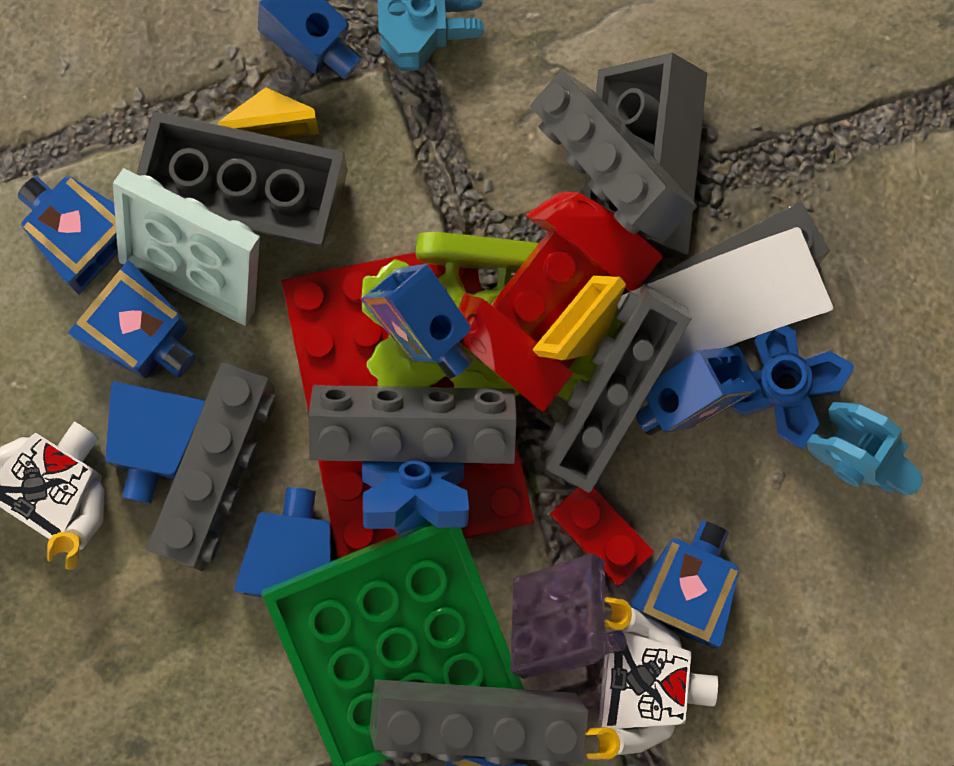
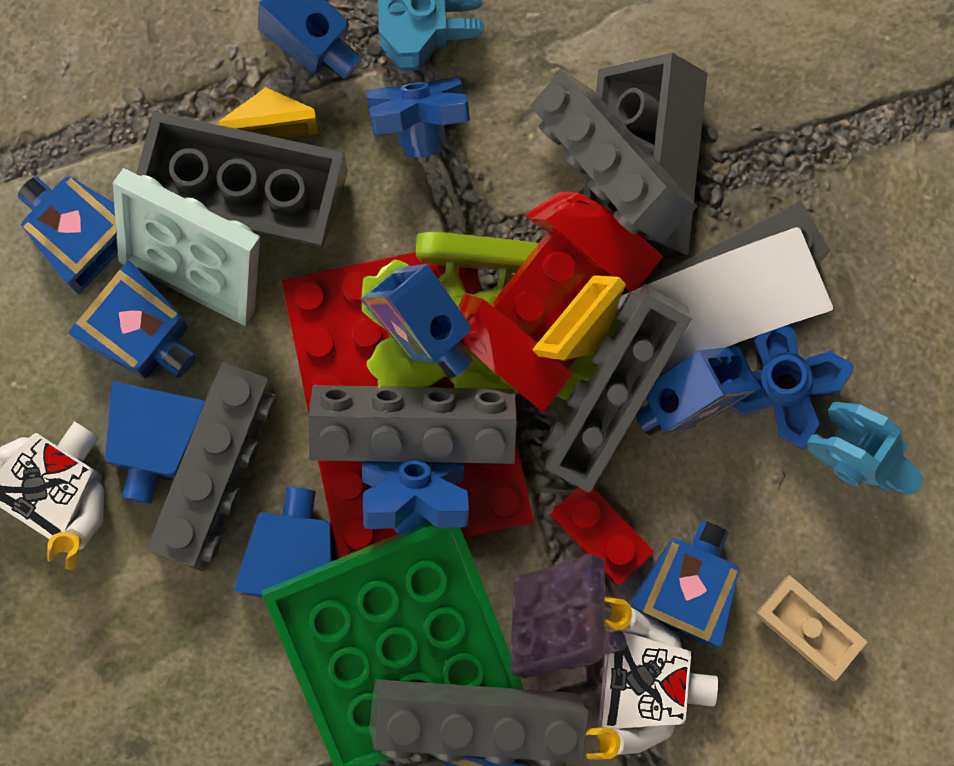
none -> blue plant [366,77,470,158]
none -> tan plate [755,575,868,681]

